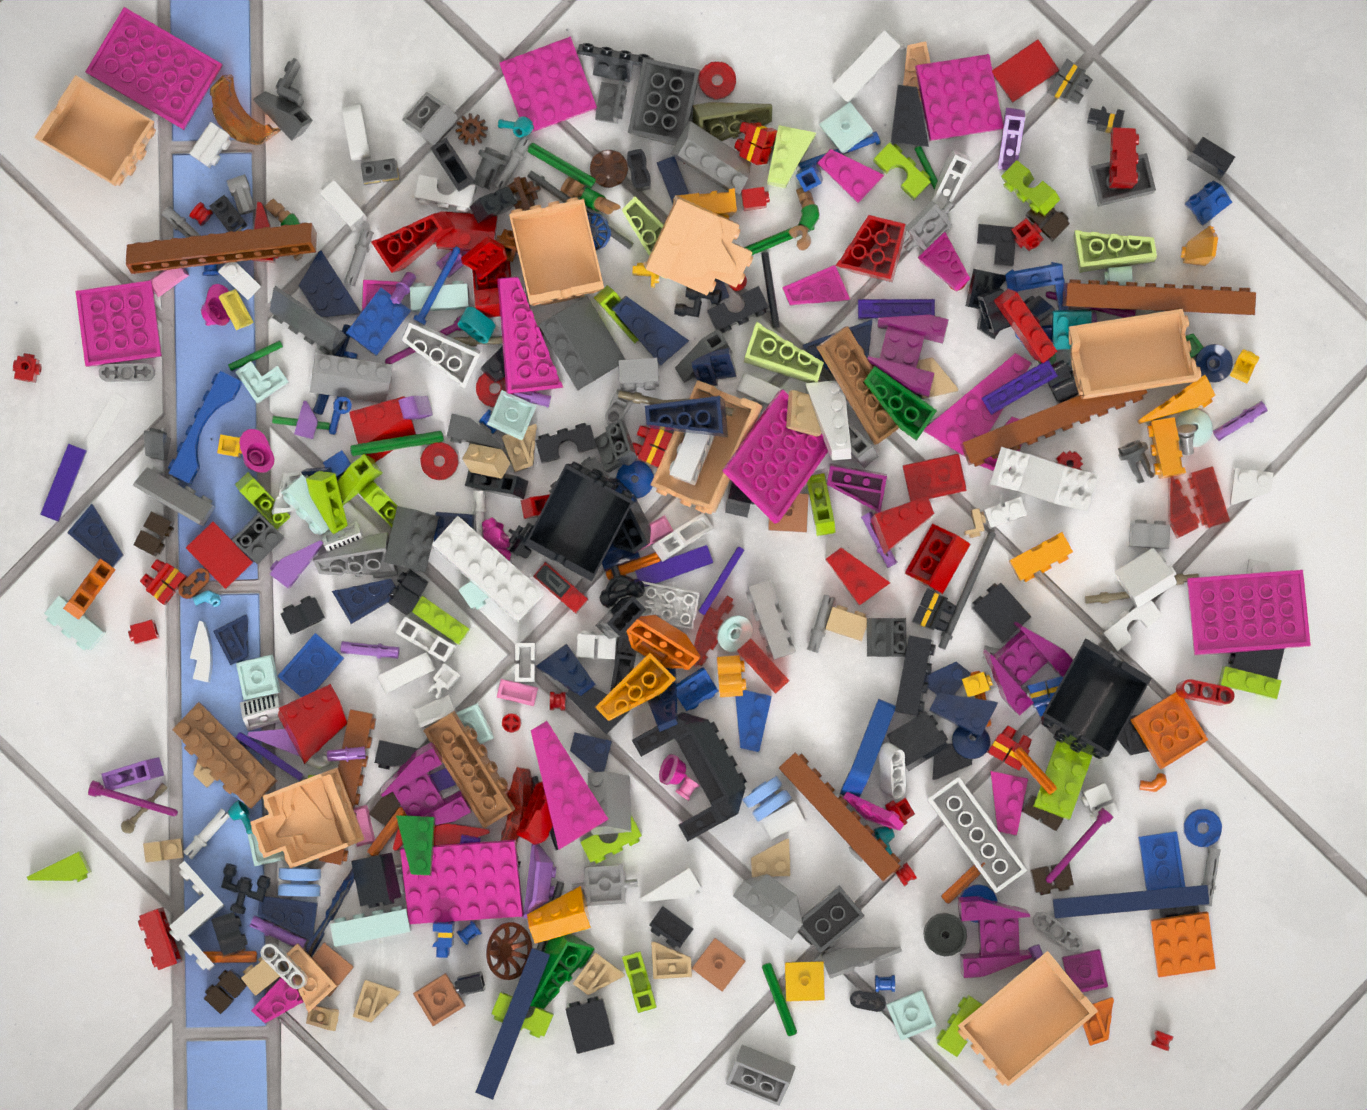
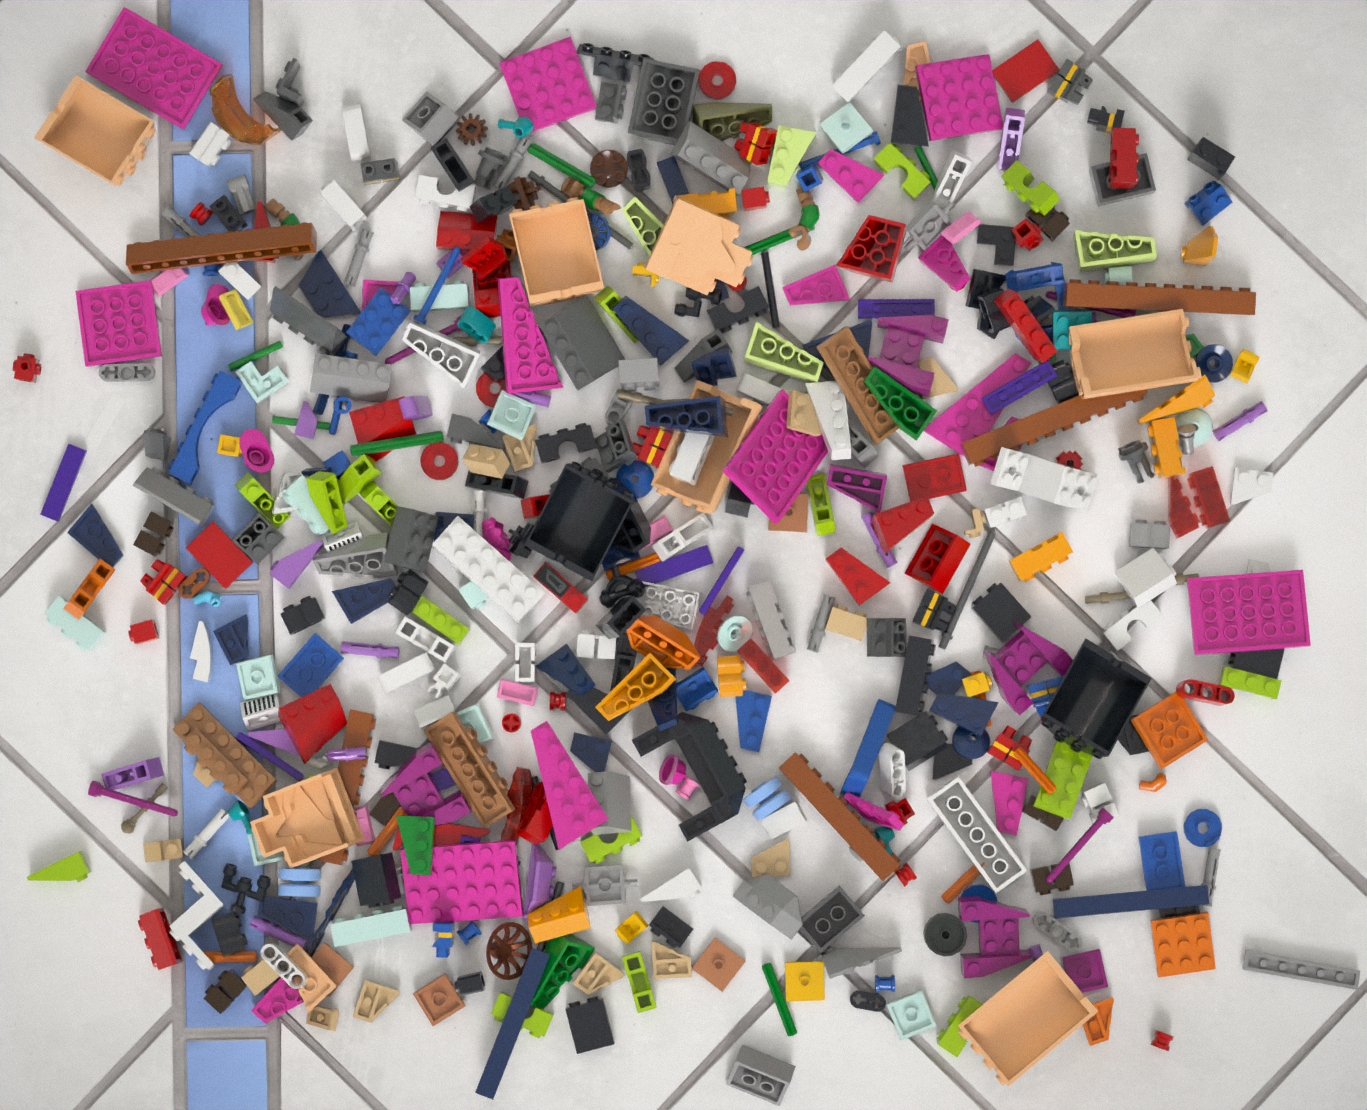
red wedge [371,211,455,273] -> none
none -> yellow bracket [615,911,649,944]
none -> bright pink tile [941,211,982,245]
none -> light grey plate [1242,950,1361,990]

